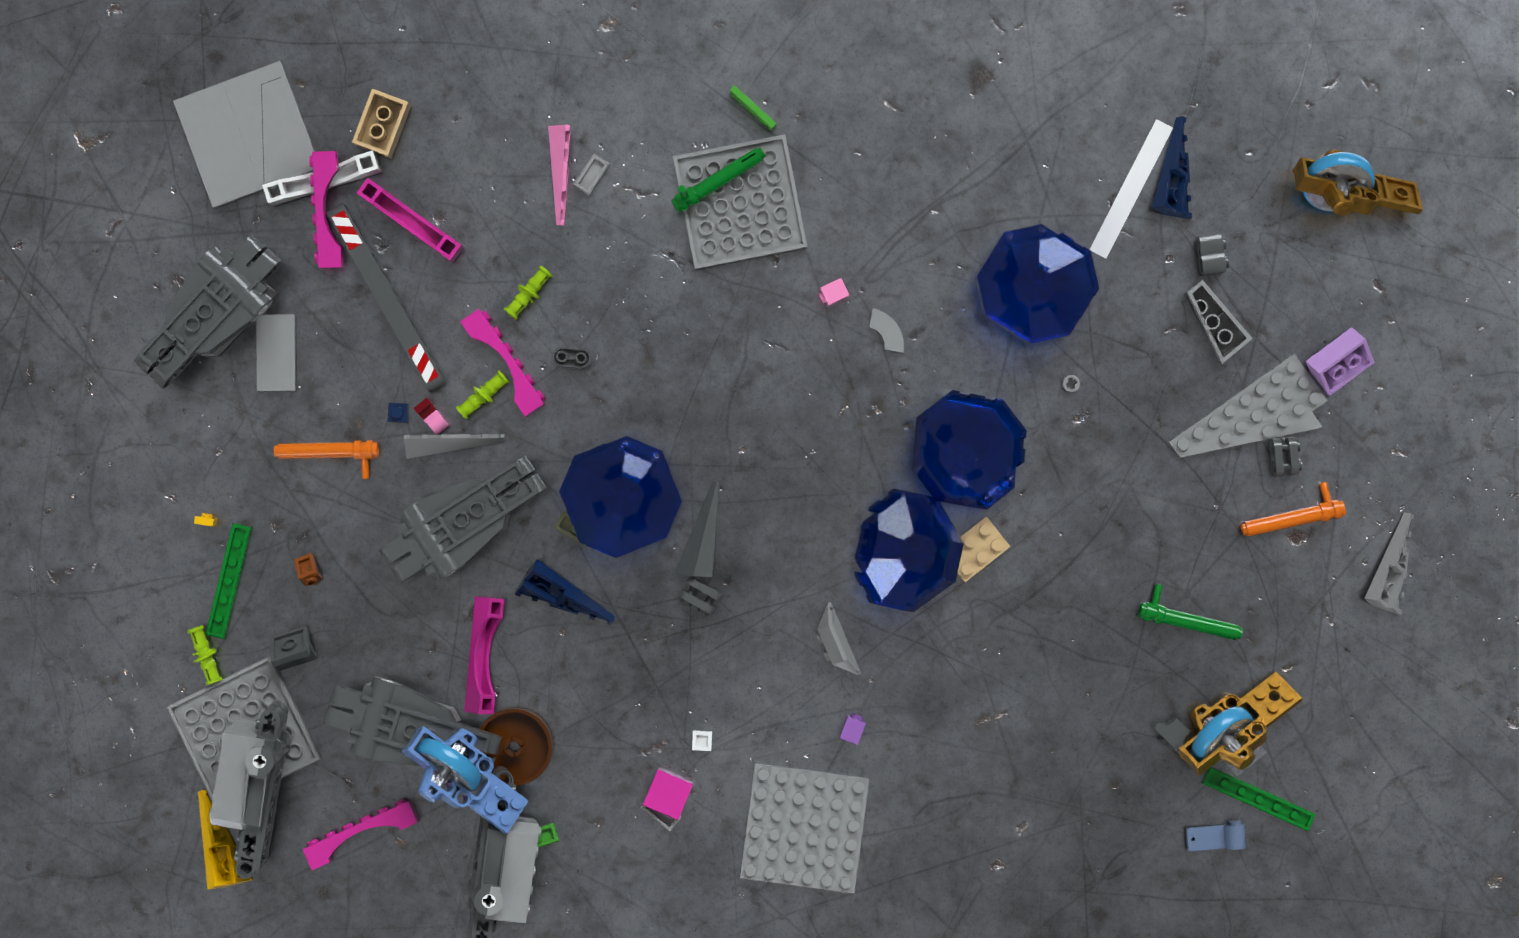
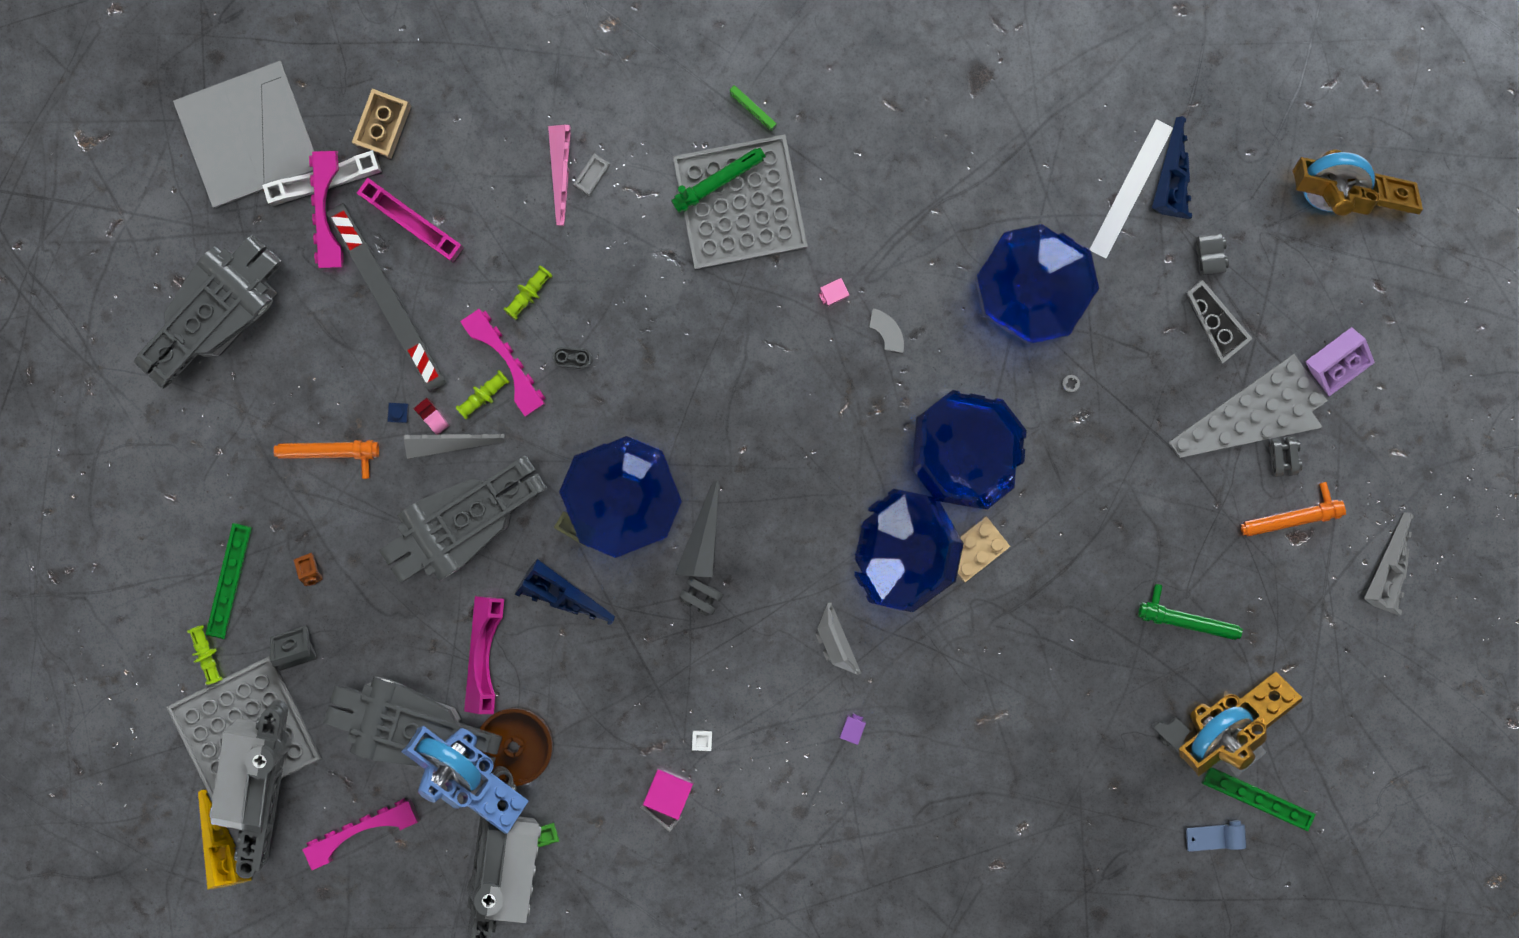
yellow plate [194,513,218,527] -> none
light grey tile [256,314,296,392] -> none
light grey plate [740,763,869,894] -> none

